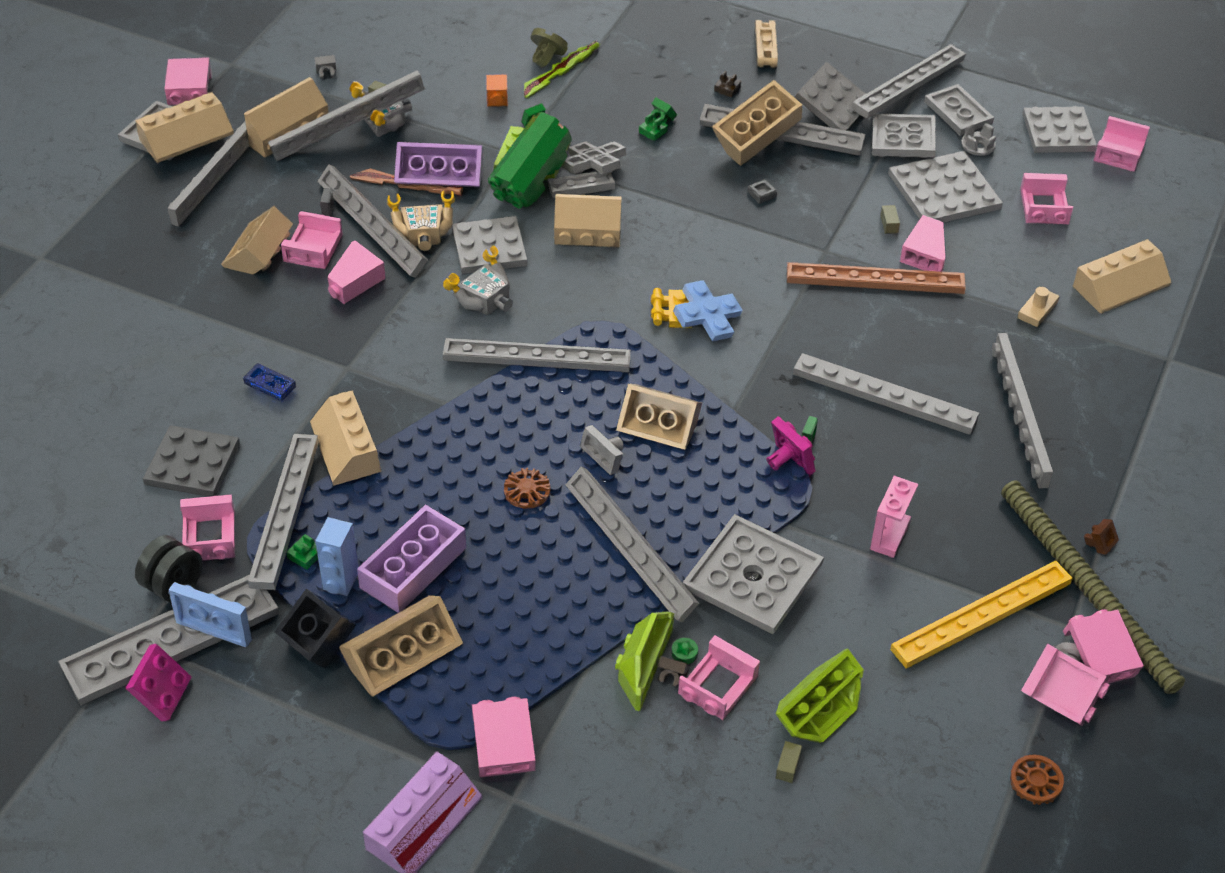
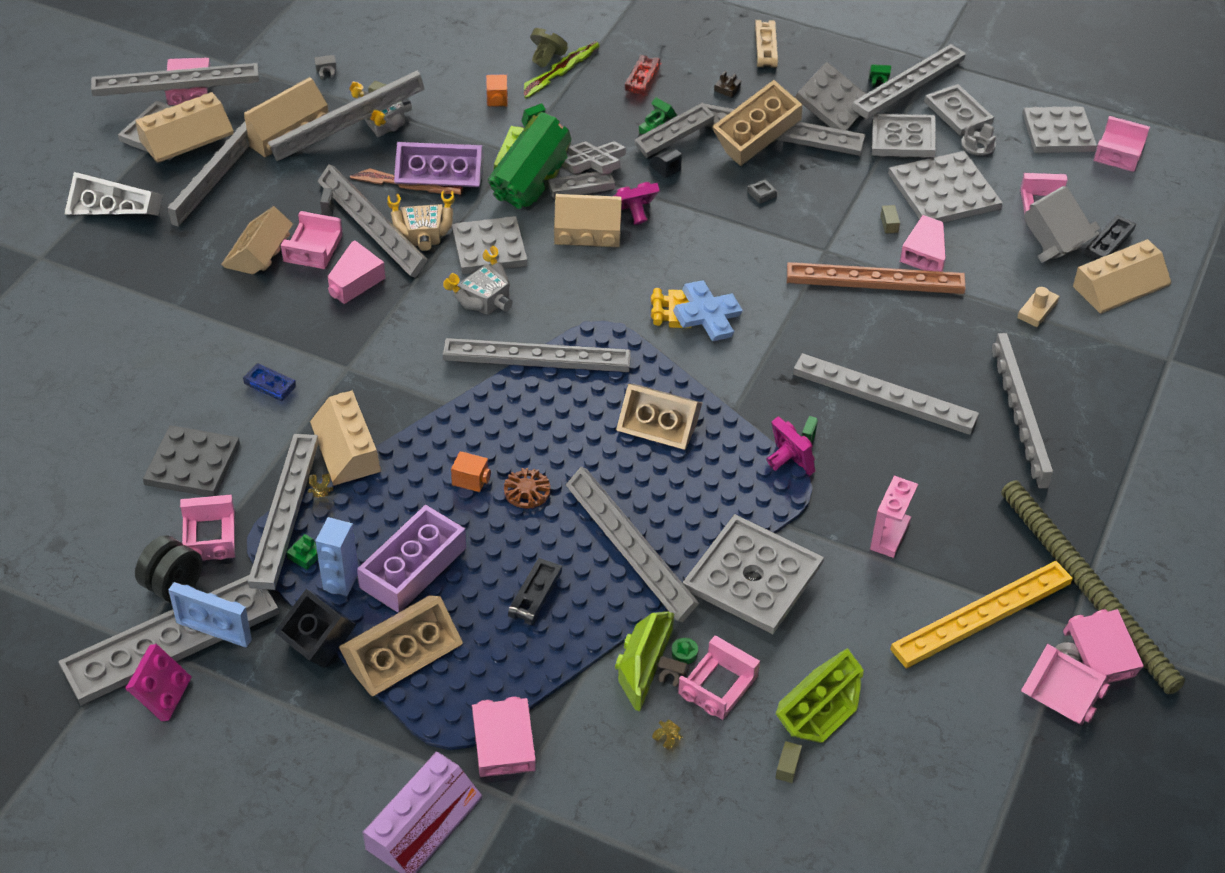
light grey tile [580,425,623,475] -> none
dark orange wheel [1010,755,1064,805] -> none
reddish brown tile [1084,519,1119,555] -> none
none -> white wedge [65,172,163,216]
none -> light grey plate [91,63,259,96]
none -> clear yellow plate [308,474,333,498]
none -> orange brick [451,451,491,492]
none -> black plate [508,558,562,626]
none -> dark pink plate [614,182,660,225]
none -> clear red plate [625,54,661,95]
none -> light grey plate [635,103,715,158]
none -> black brick [649,148,682,178]
none -> clear yellow plate [652,719,683,750]
none -> green tile [869,64,891,87]
none -> light grey piece [1024,186,1100,263]
none -> black plate [1084,215,1136,260]

